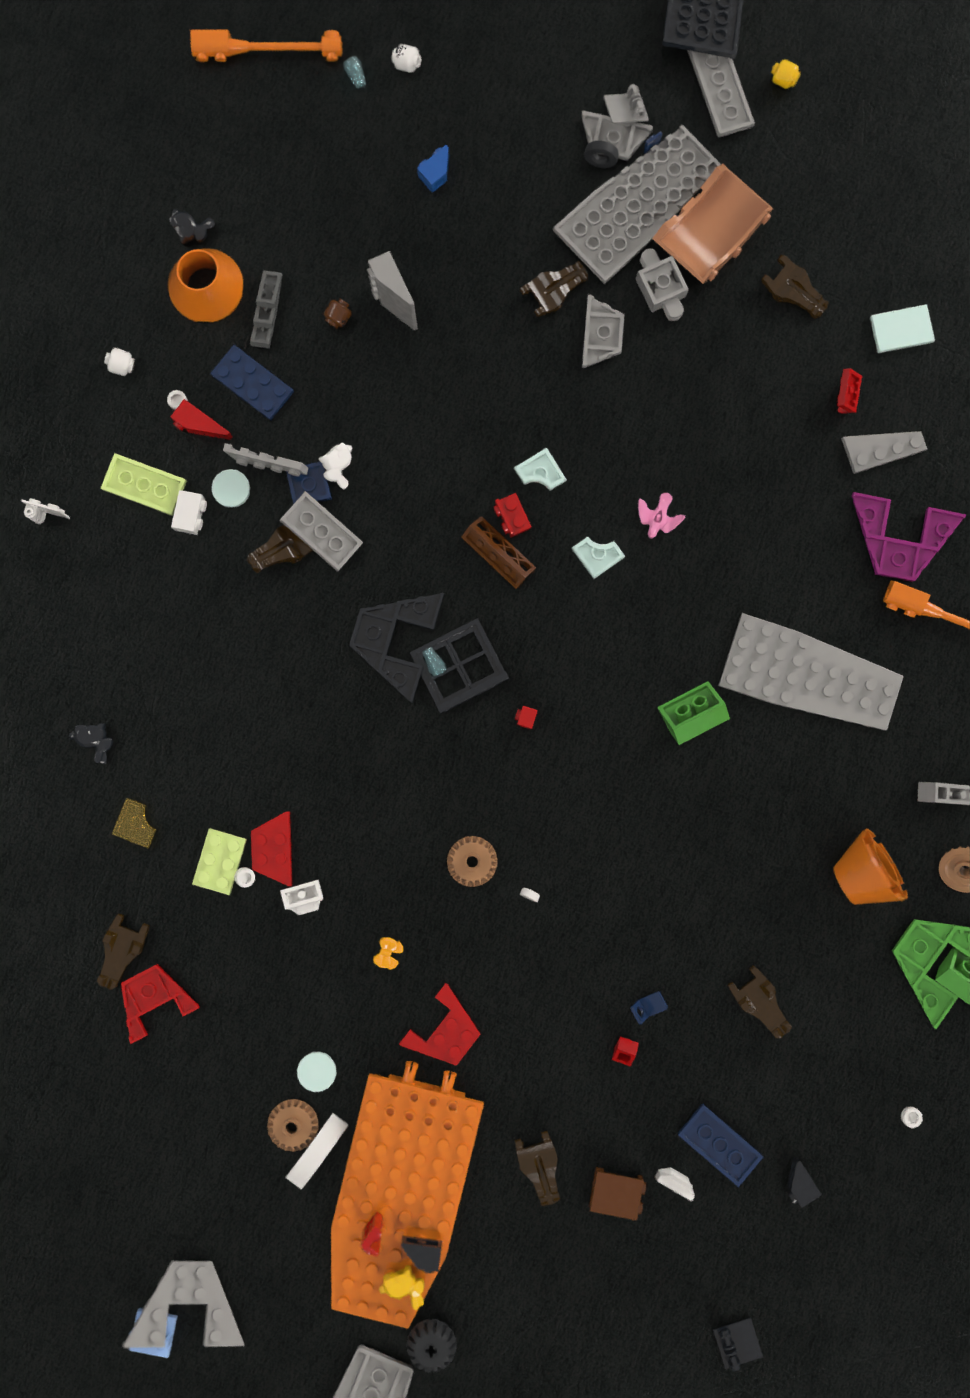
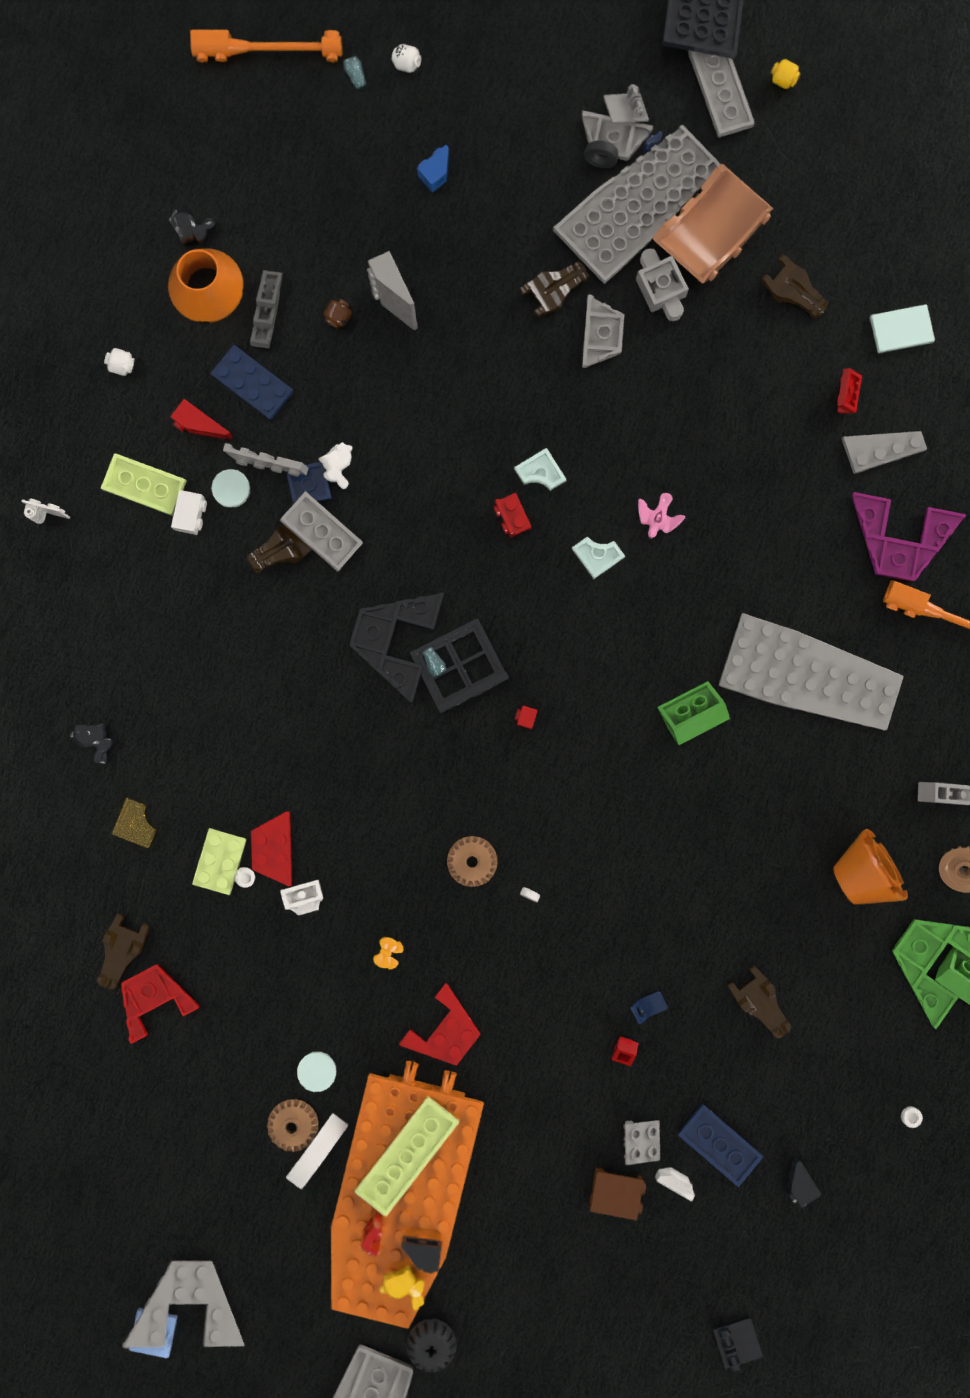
white tile [167,390,187,410] -> none
reddish brown fence [461,516,536,589] -> none
dark brown animal [515,1131,560,1206] -> none
none -> yellowish green plate [355,1096,459,1217]
none -> light grey hinge [623,1120,660,1165]

